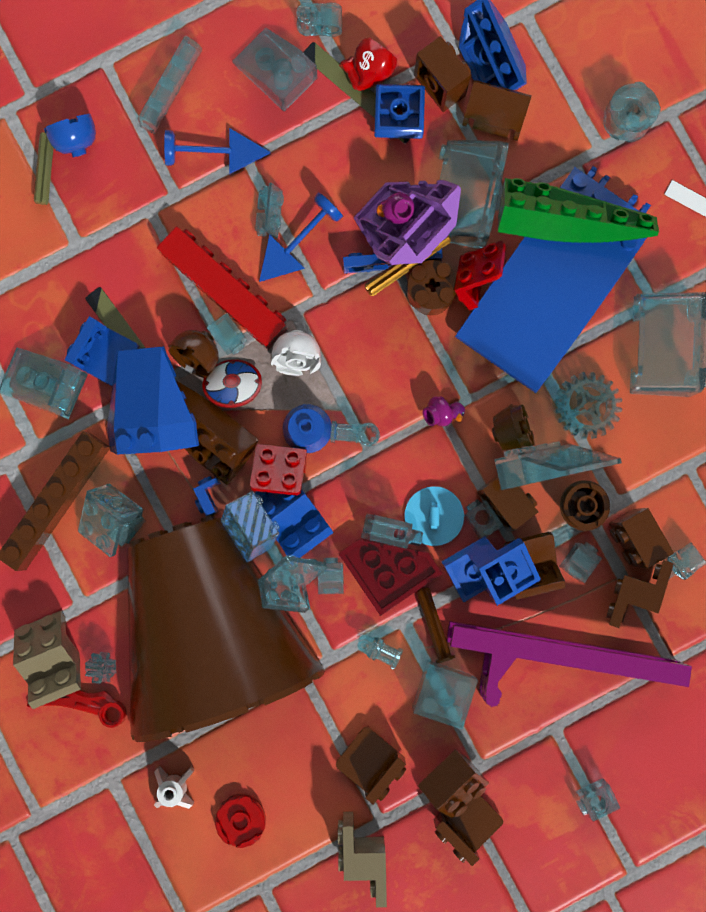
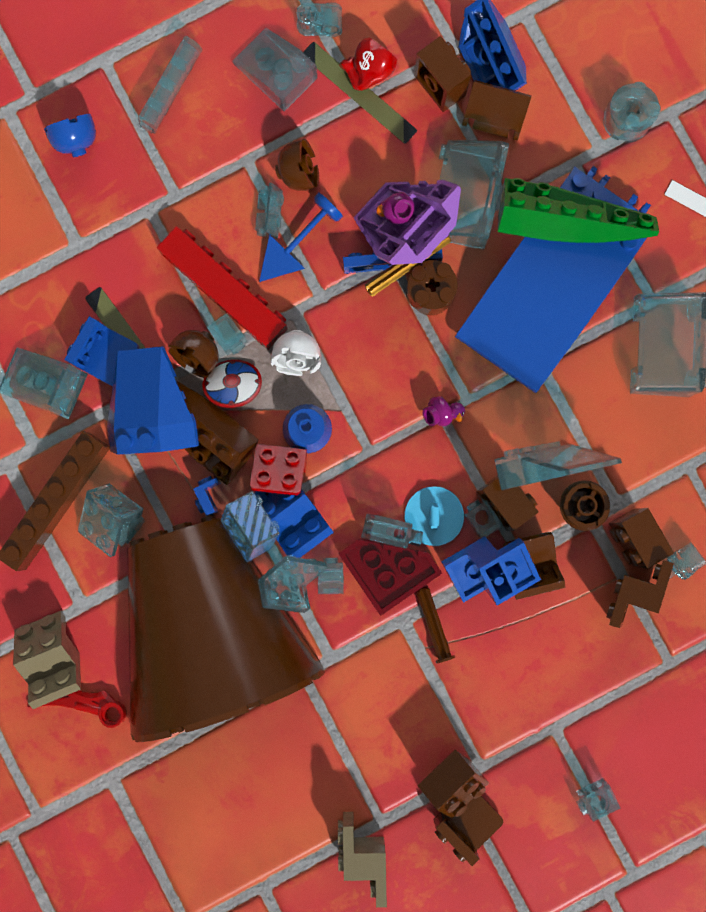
olive axle [34,132,53,205] -> none
clear light blue gear [85,652,117,684] -> none
white brick [154,766,195,809] -> none
blue piece [164,128,271,174] -> none
red tile [215,794,266,848] -> none
clear light blue connector [330,420,380,446] -> none
reddish brown bracket [336,727,406,805] -> none
clear light blue piece [357,635,403,670] -> none
blue brick [374,84,425,139] -> none
clear light blue brick [412,660,478,730] -> none
magenta piece [446,621,692,707] -> none
red bracket [454,241,506,310] -> none
reddish brown cone [492,404,535,452] -> none
clear light blue gear [554,372,622,439] -> none
clear light blue brick [559,542,602,583] -> none
none -> reddish brown cylinder [275,139,319,191]

